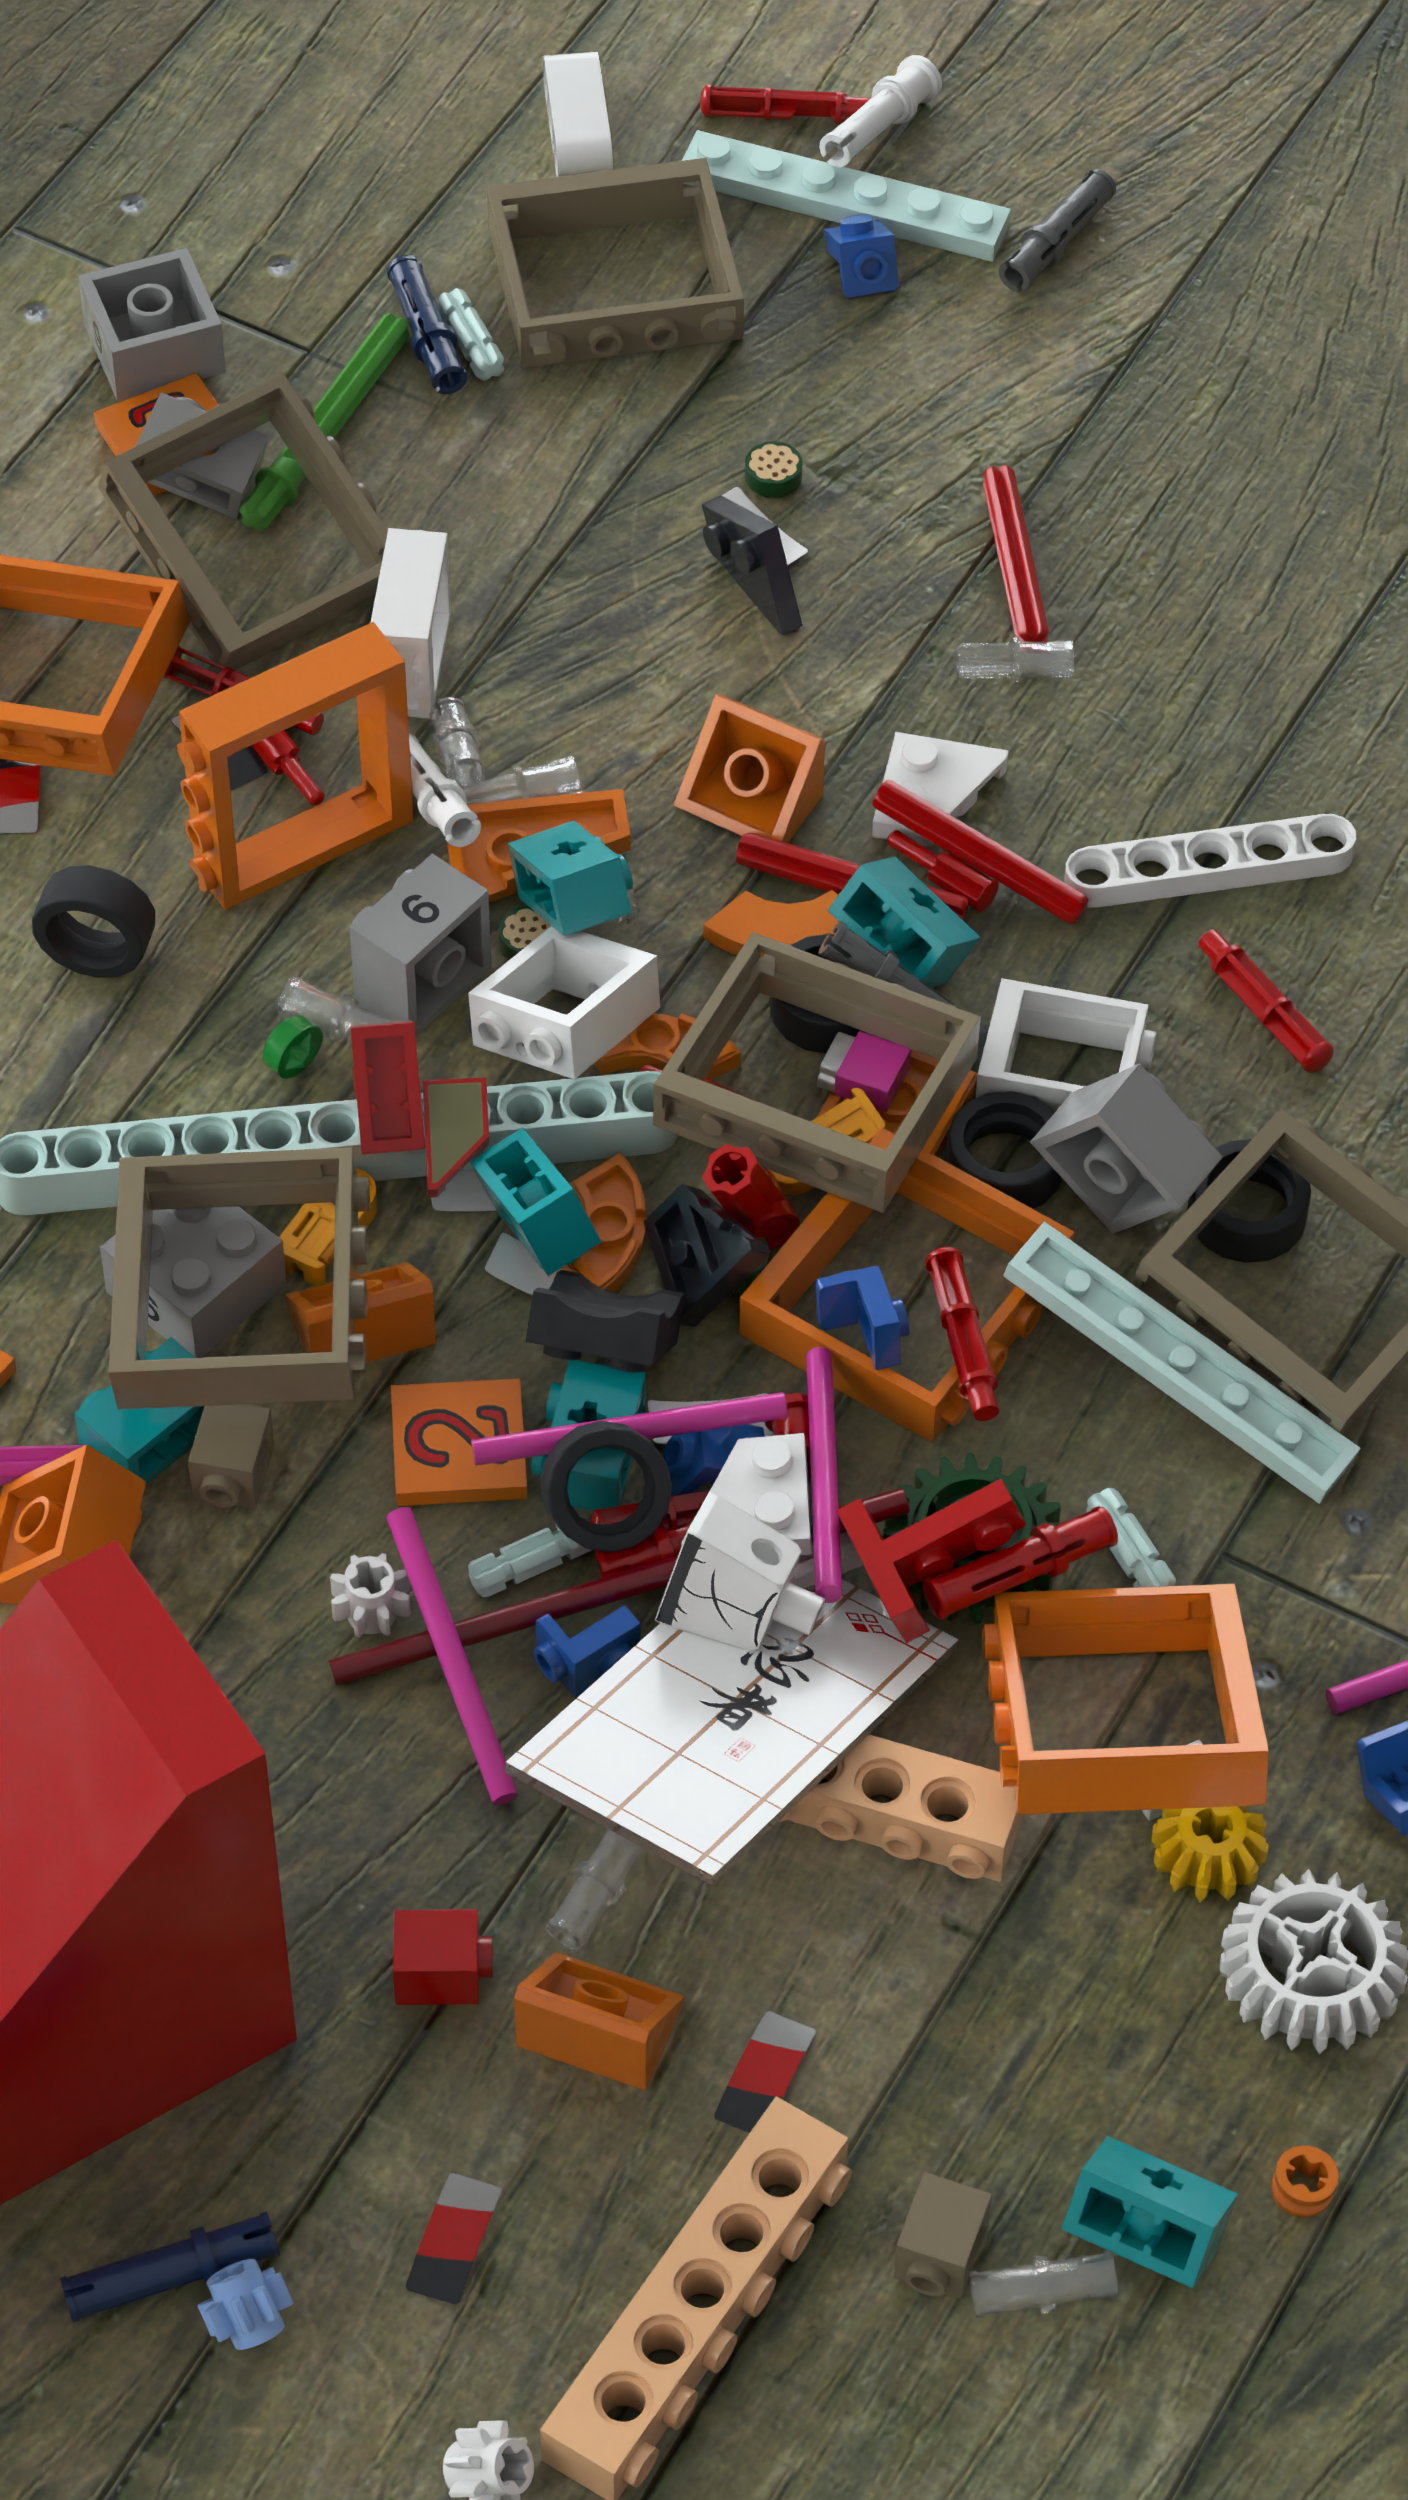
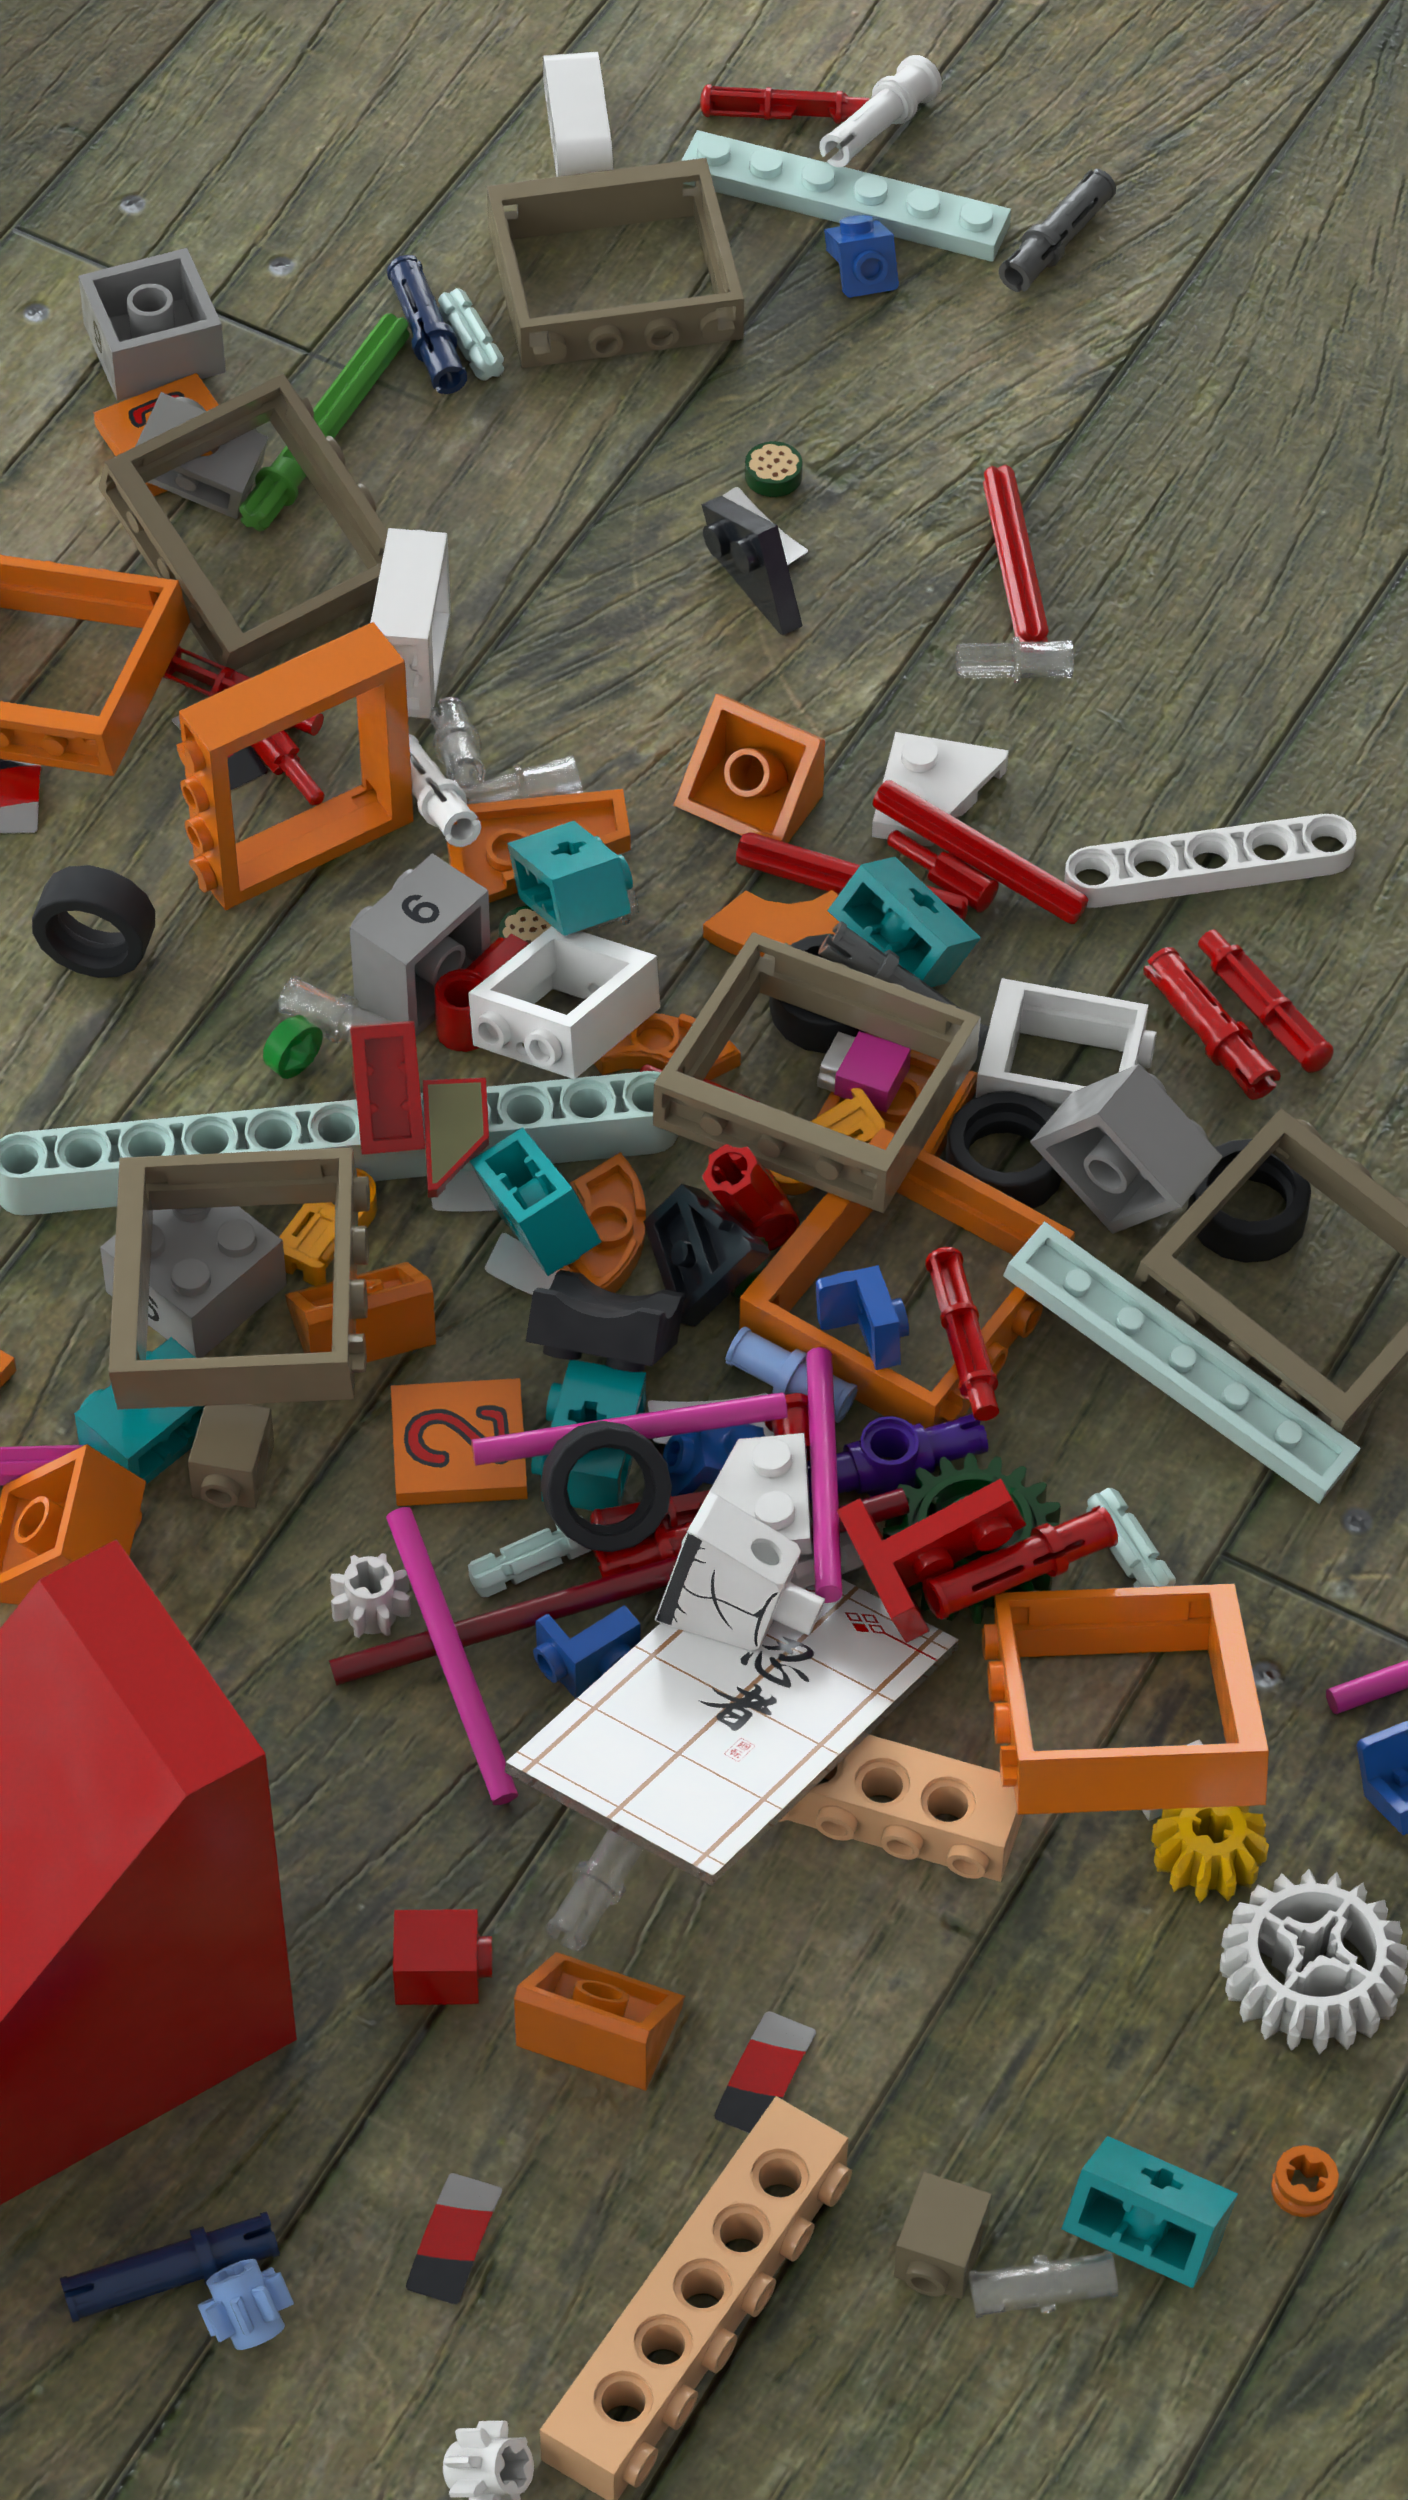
none -> red piece [435,934,529,1052]
none -> light blue pin [725,1326,858,1423]
none -> dark purple pin [807,1413,988,1503]
none -> red pin [1143,947,1281,1100]

